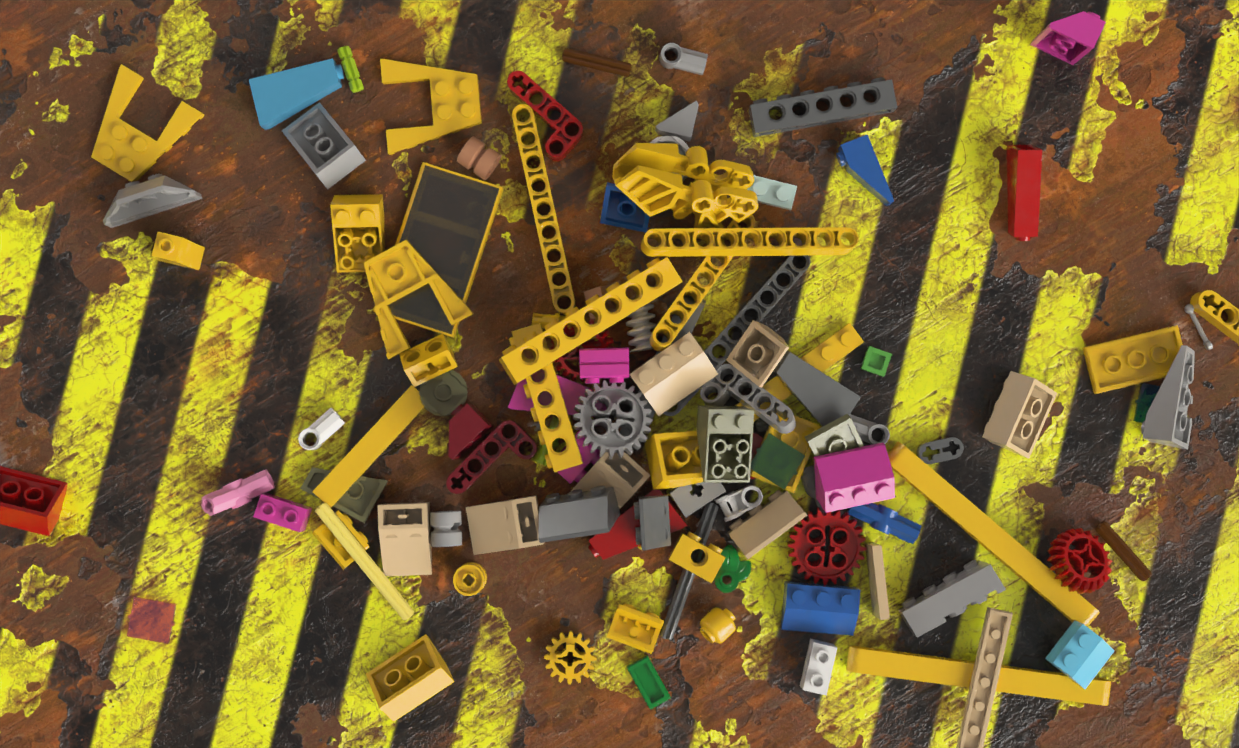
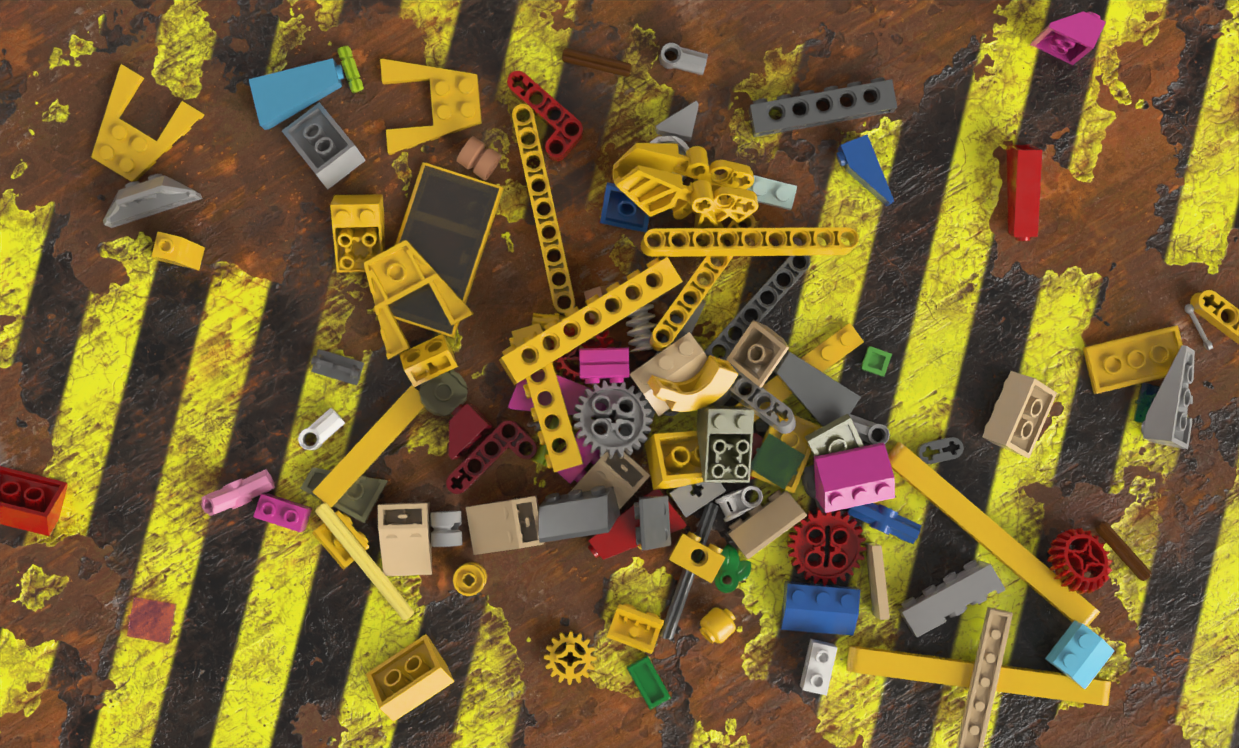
none -> flat silver hinge [311,349,364,385]
none -> yellow arch [647,355,738,412]

